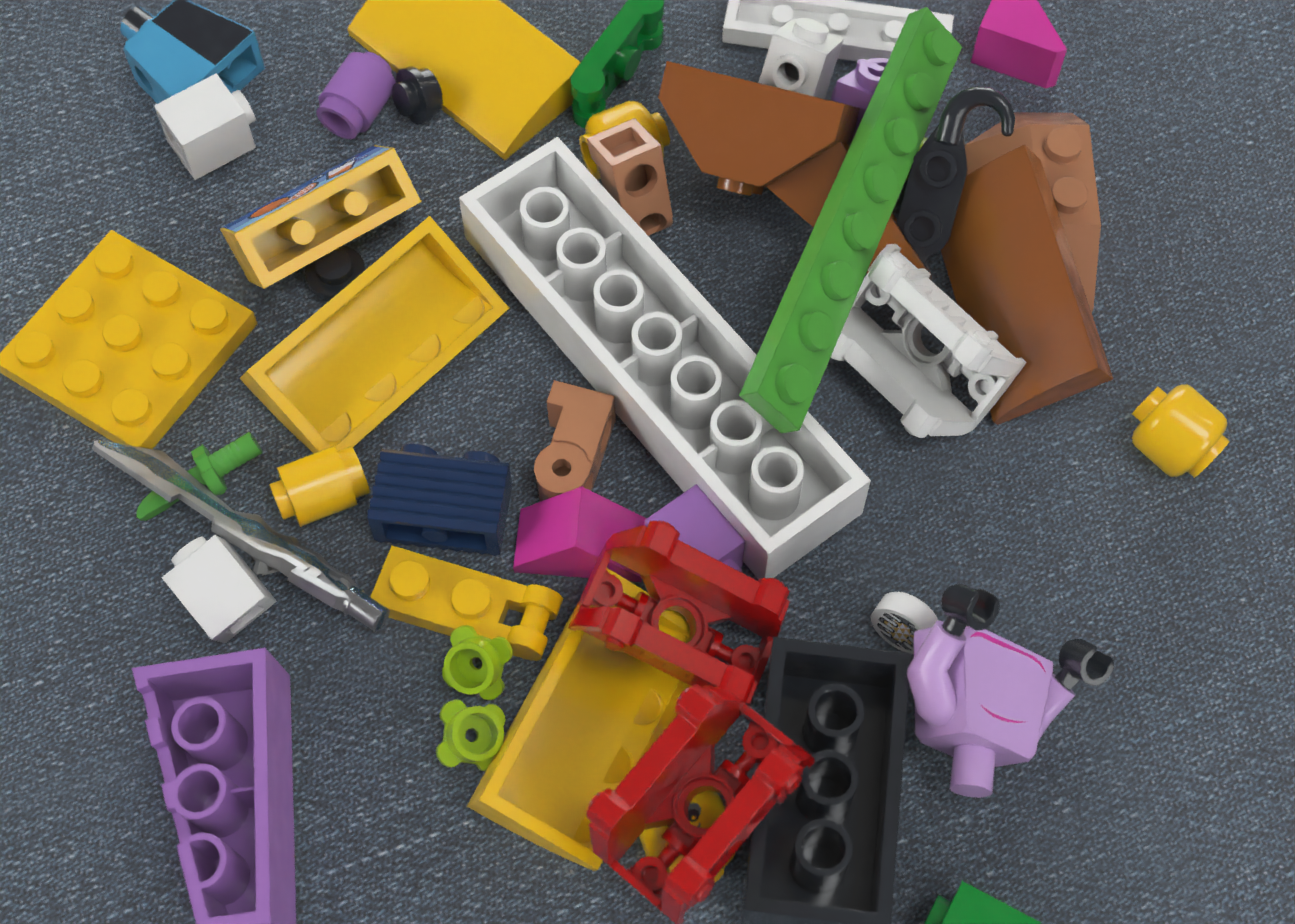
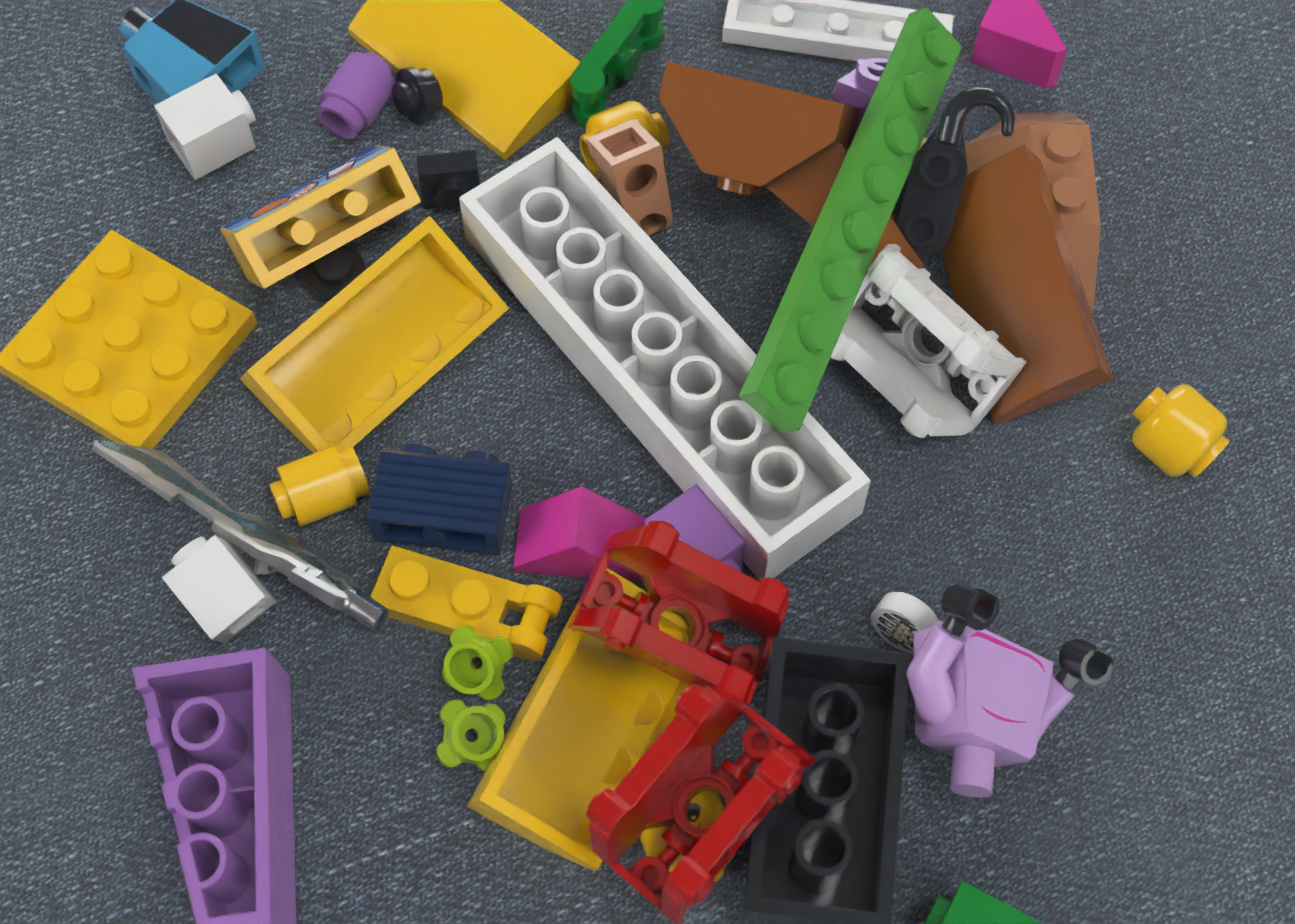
bright green piece [136,431,263,521] -> none
nougat leg [534,380,616,501] -> none
white brick [759,18,844,99] -> none
none -> black plate [416,149,480,209]

